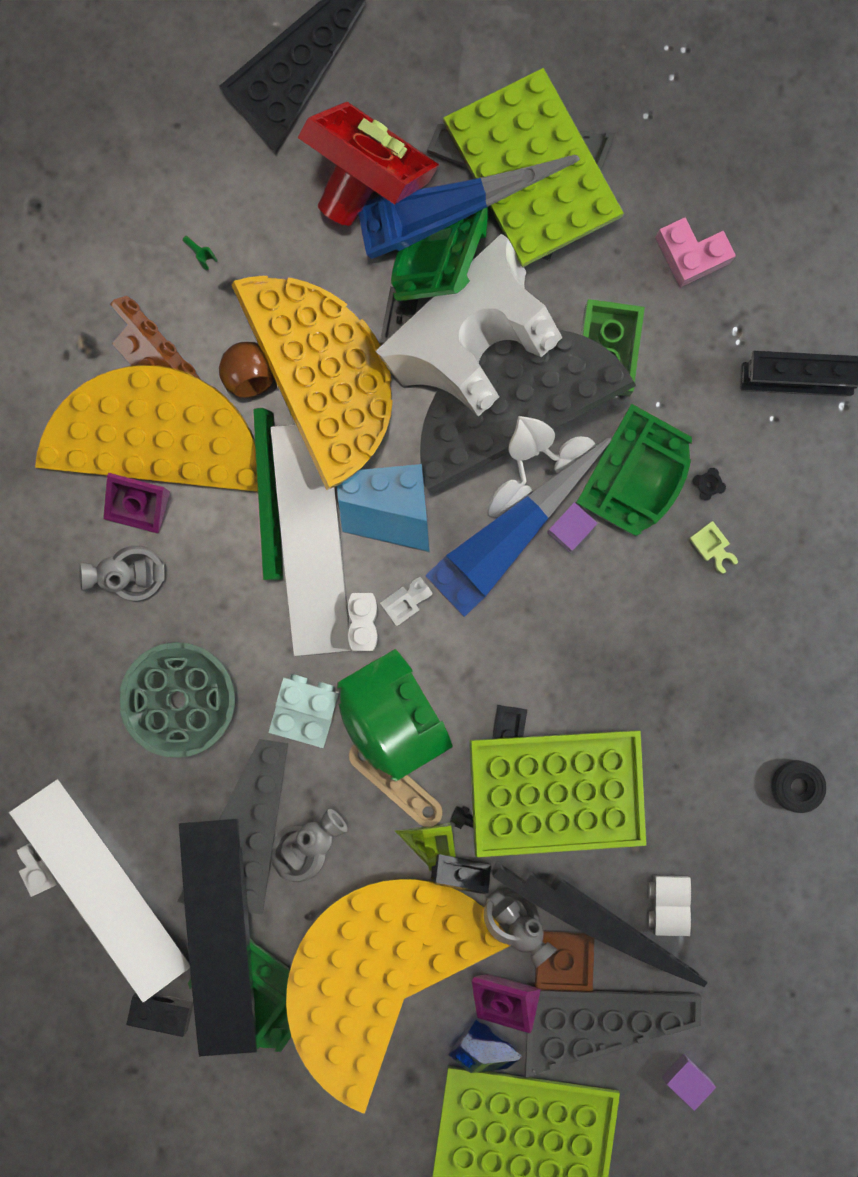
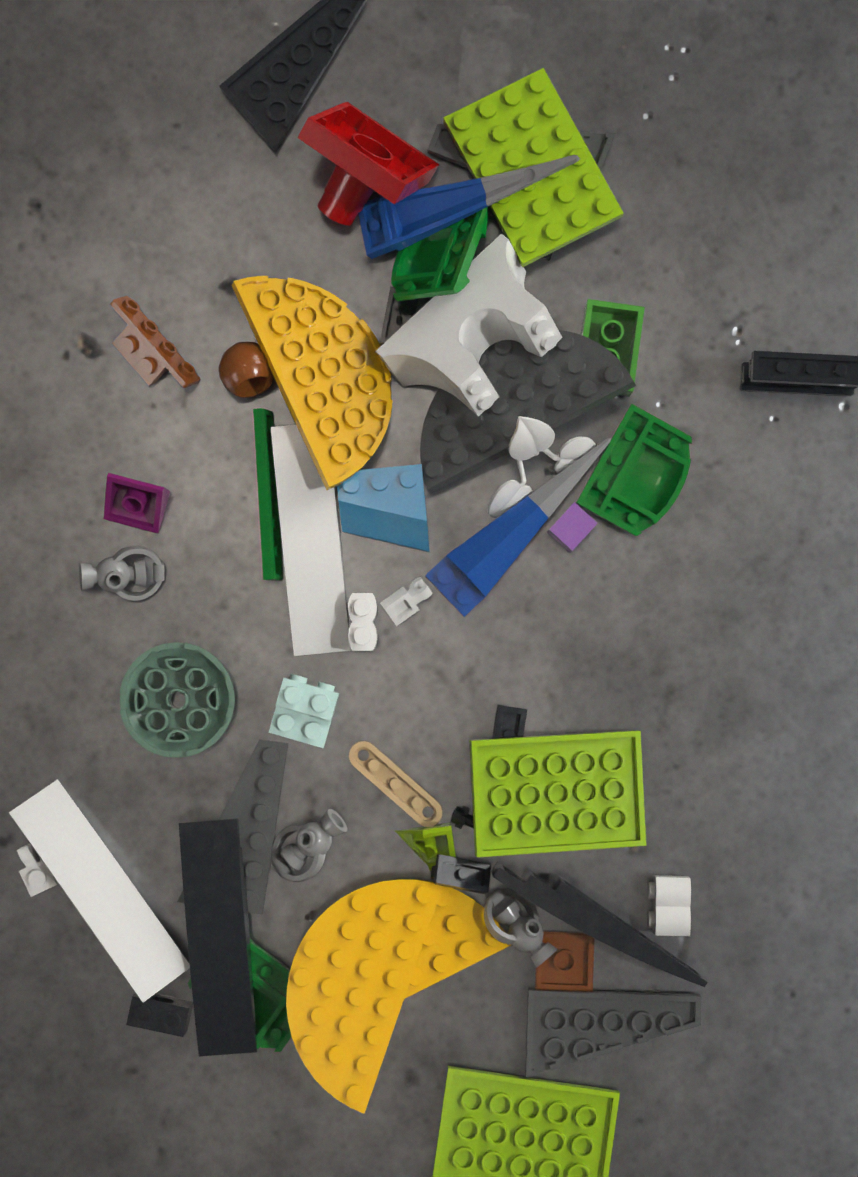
yellow plate [35,365,258,492] -> none
green hand [182,236,217,270] -> none
green slope [337,649,453,782] -> none
yellowish green plate [357,118,407,159] -> none
clear blue slope [448,1020,521,1073] -> none
magenta slope [472,974,541,1033] -> none
bright pink brick [655,217,736,287] -> none
medium lavender piece [662,1054,716,1111] -> none
yellowish green plate [689,521,738,574] -> none
black plate [693,468,726,501] -> none
black tyre [772,761,826,813] -> none

